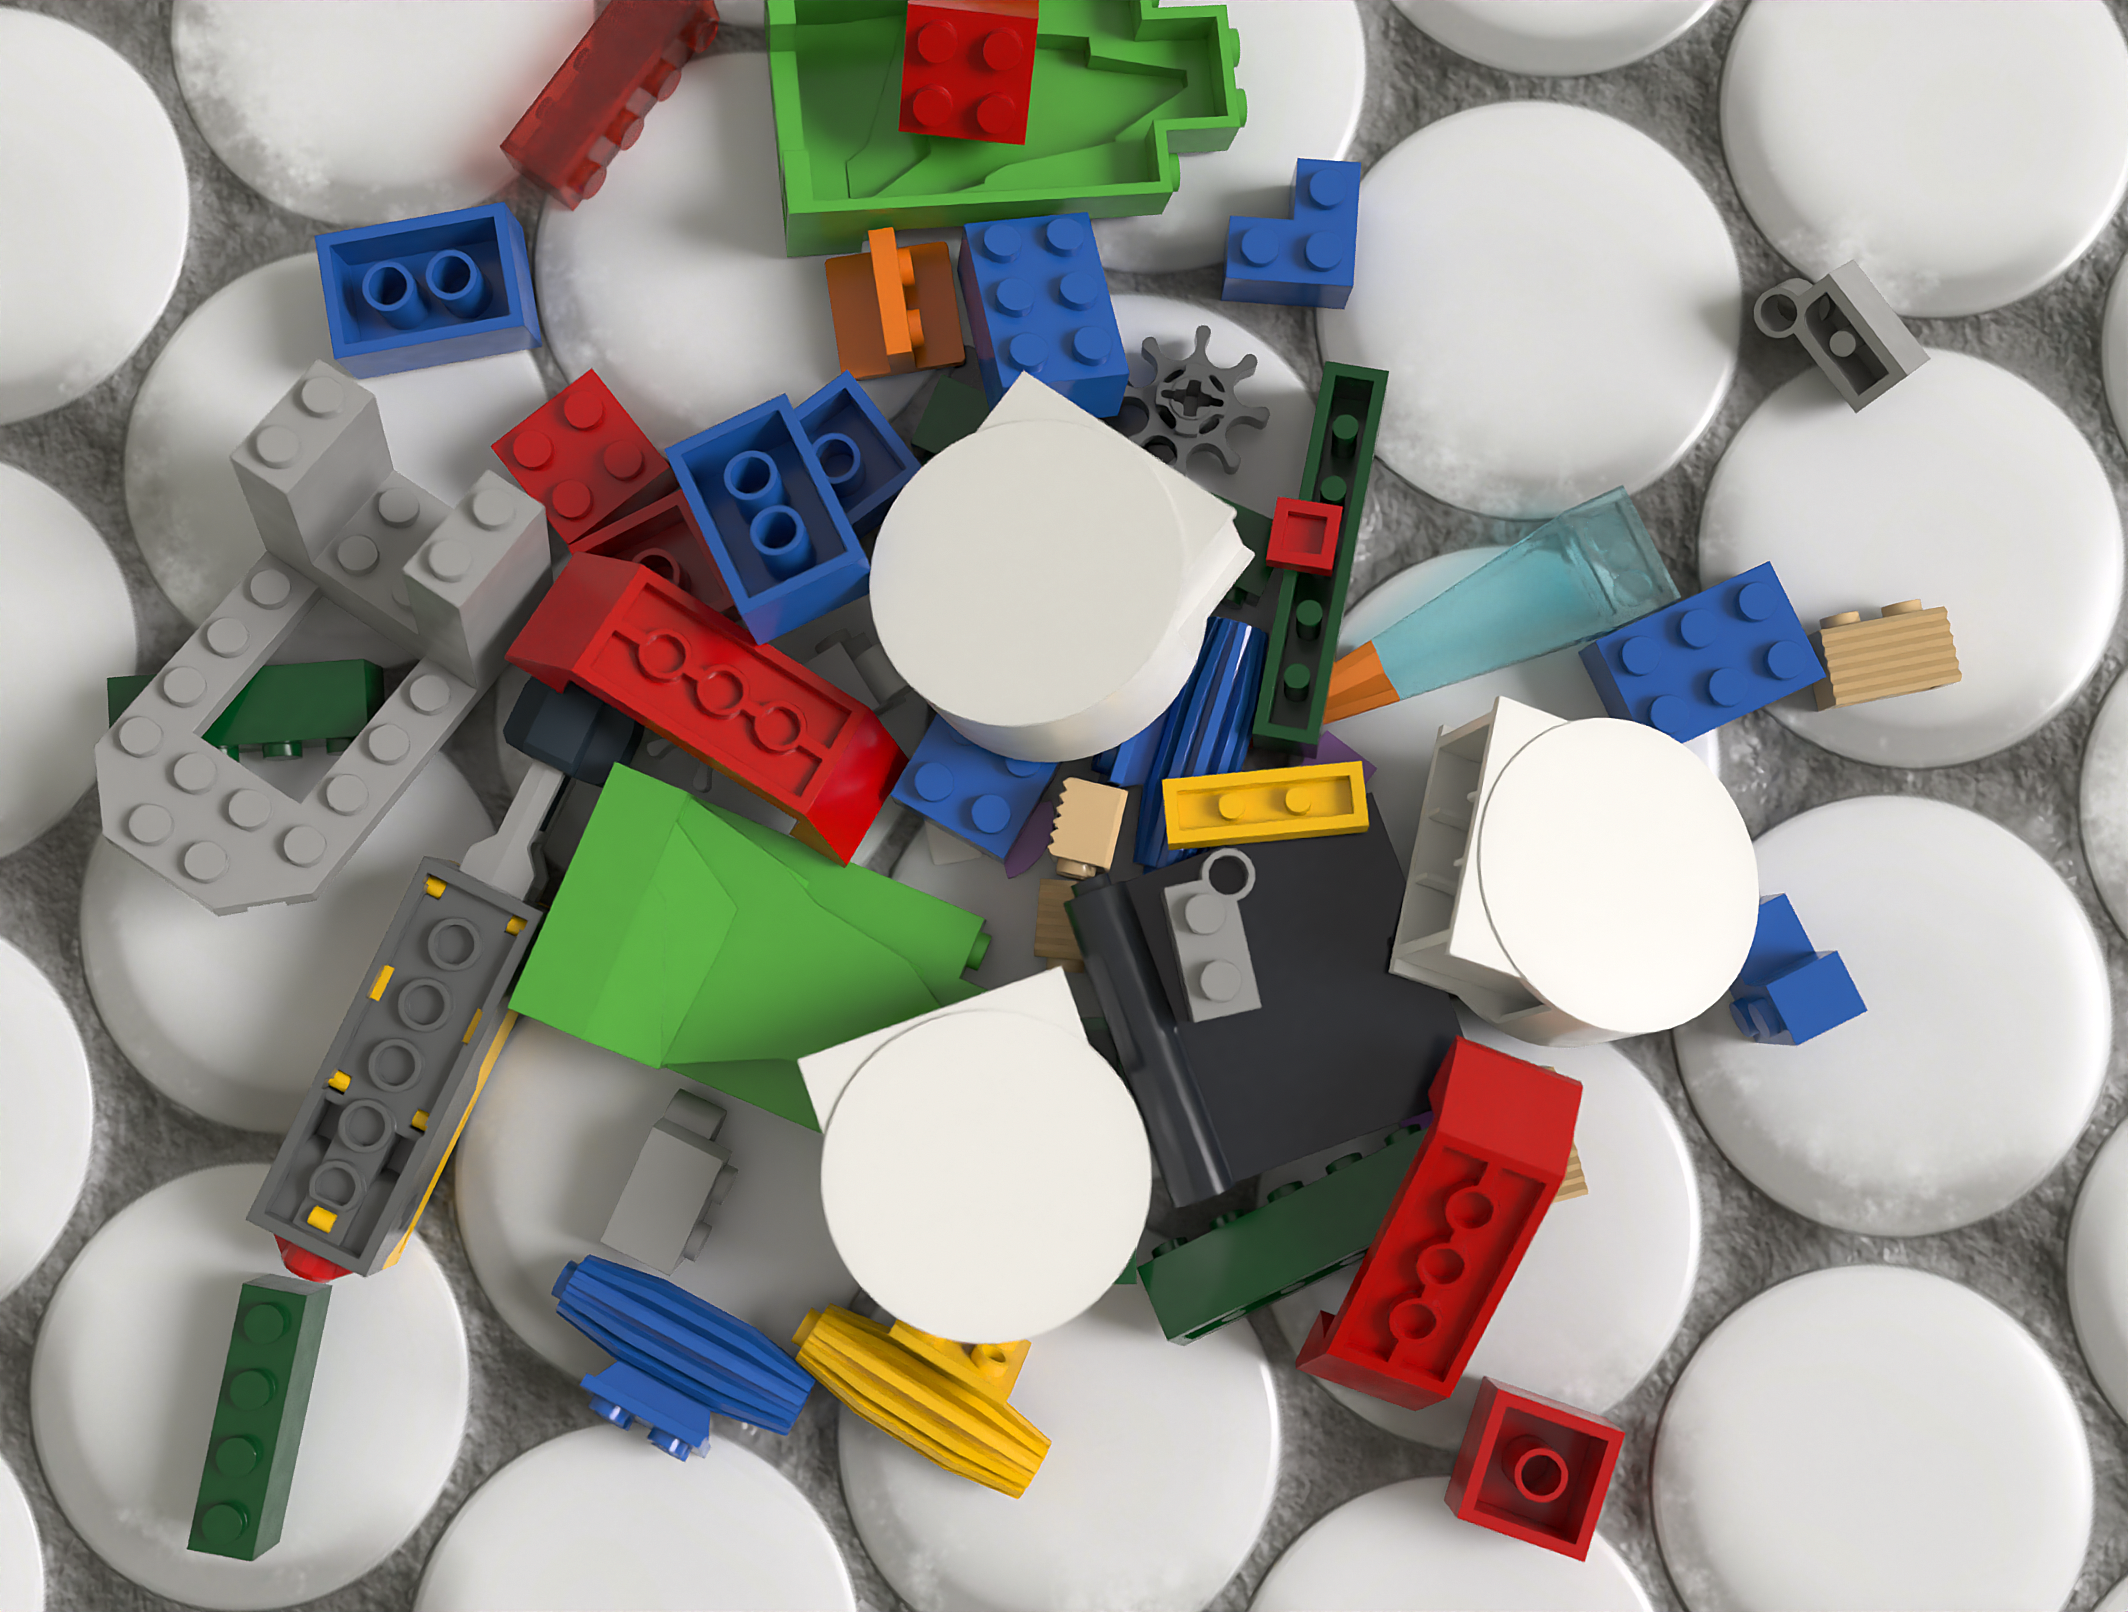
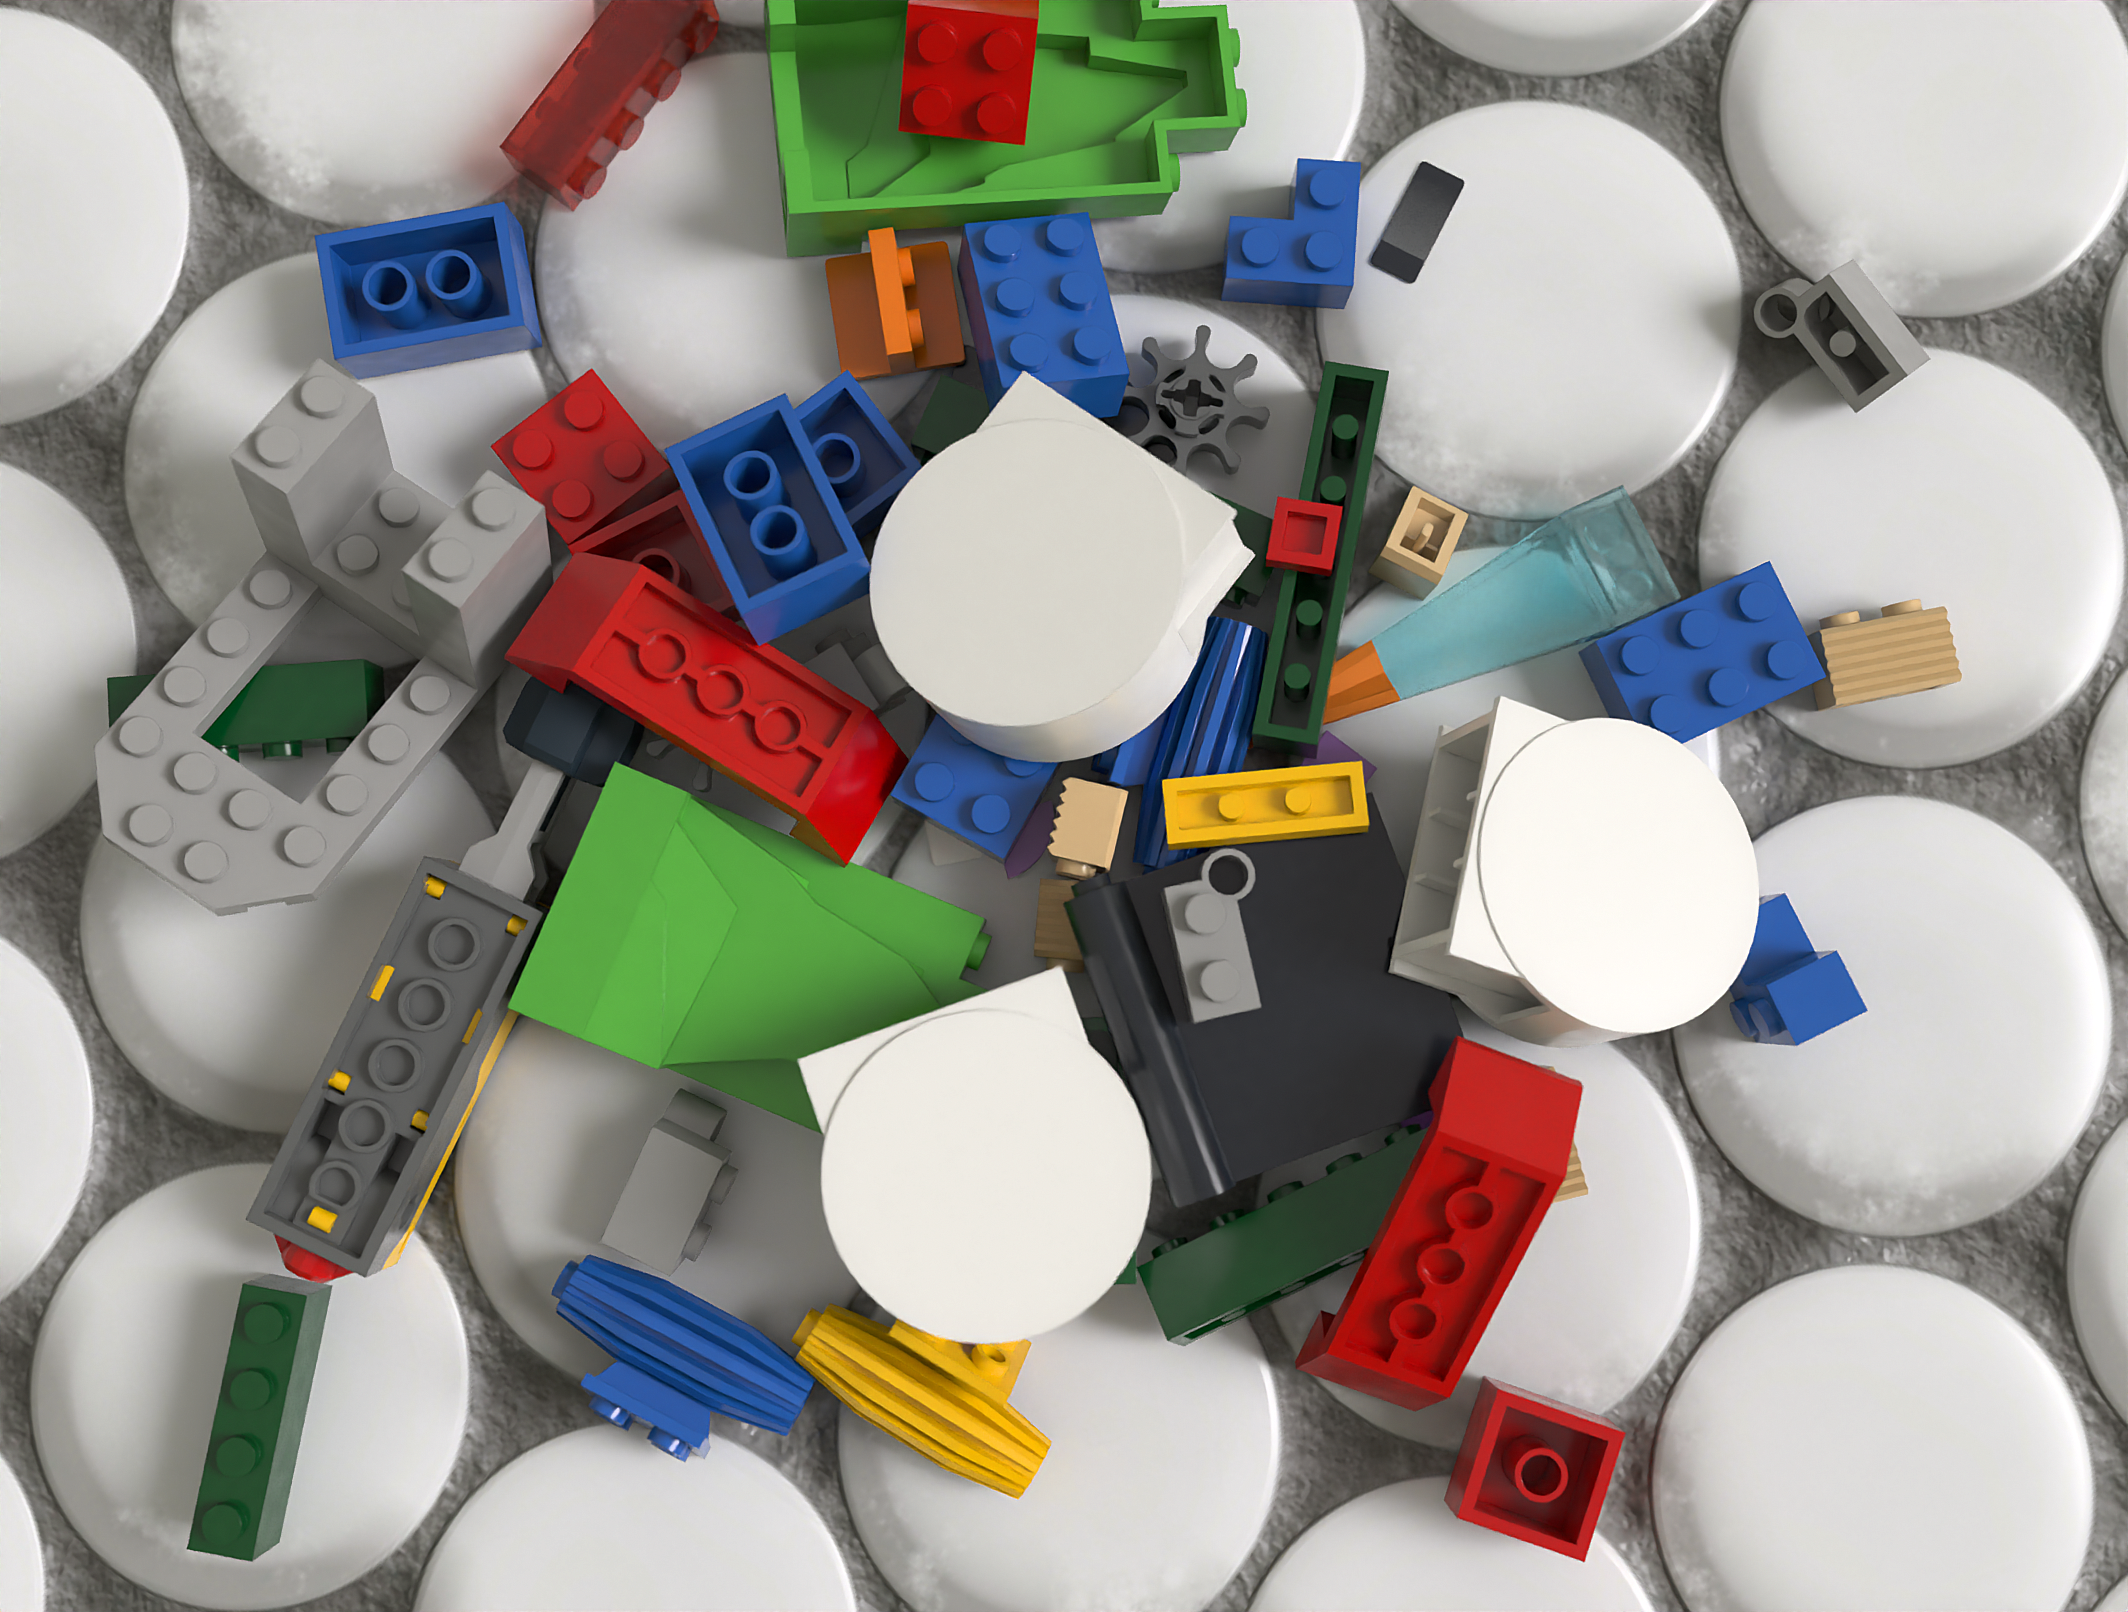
none -> tan slope [1368,486,1469,601]
none -> black sticker [1371,161,1465,284]

